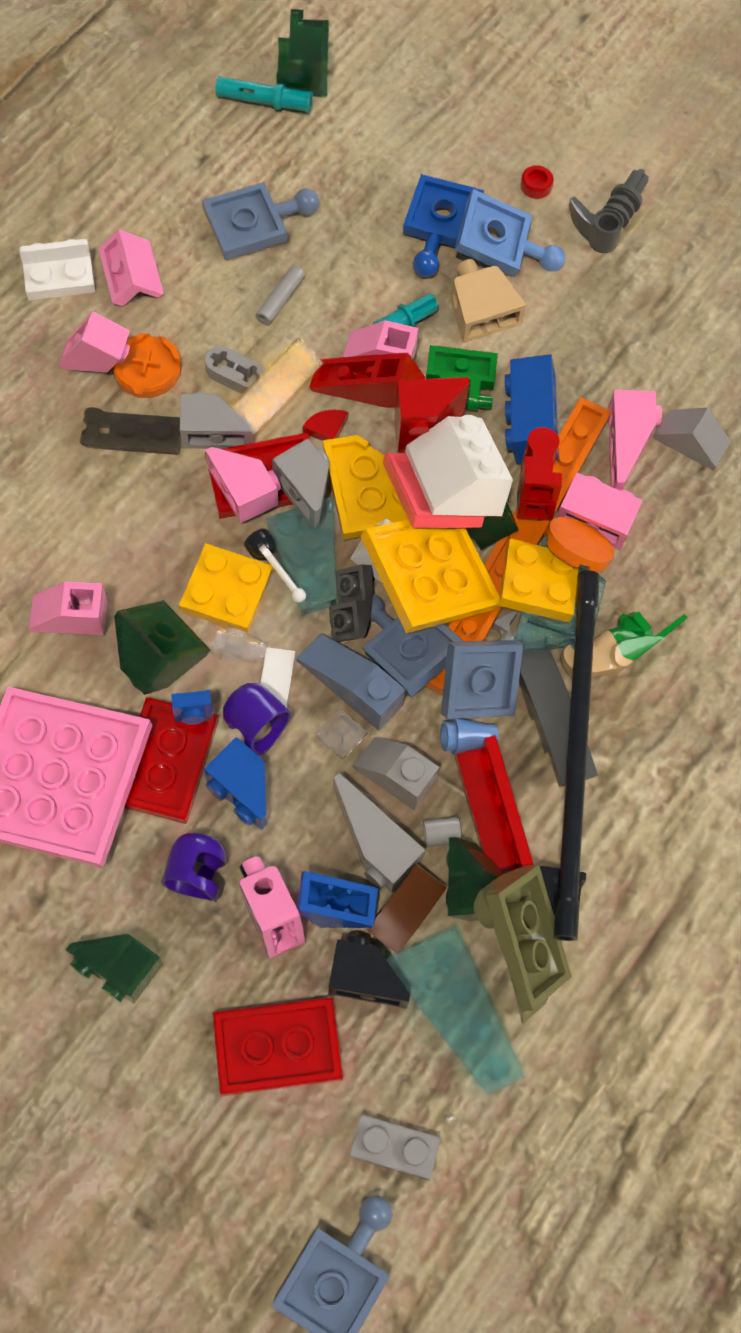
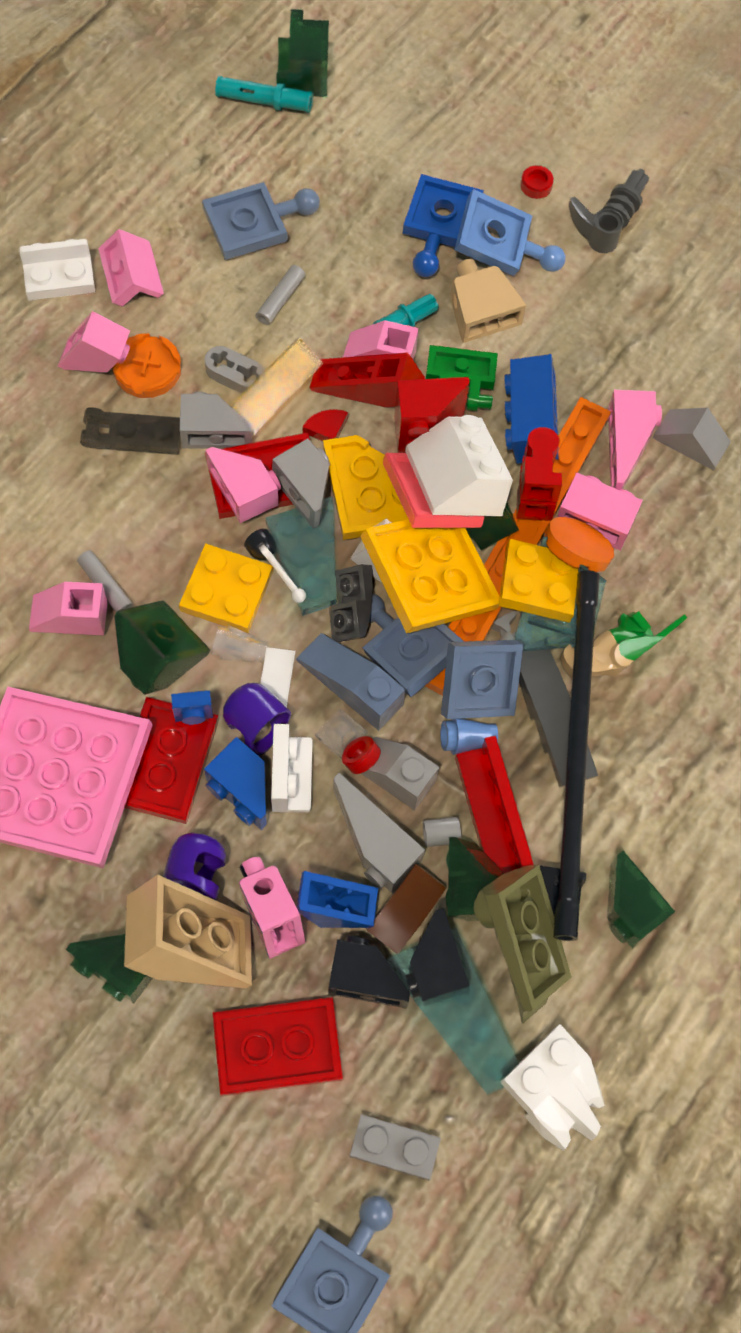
none -> light grey piece [77,550,133,616]
none -> tan slope [124,874,252,988]
none -> white bracket [271,724,312,812]
none -> red tile [342,736,381,774]
none -> black slope [406,908,470,1006]
none -> white plate [500,1025,605,1151]
none -> clear green slope [607,851,675,949]

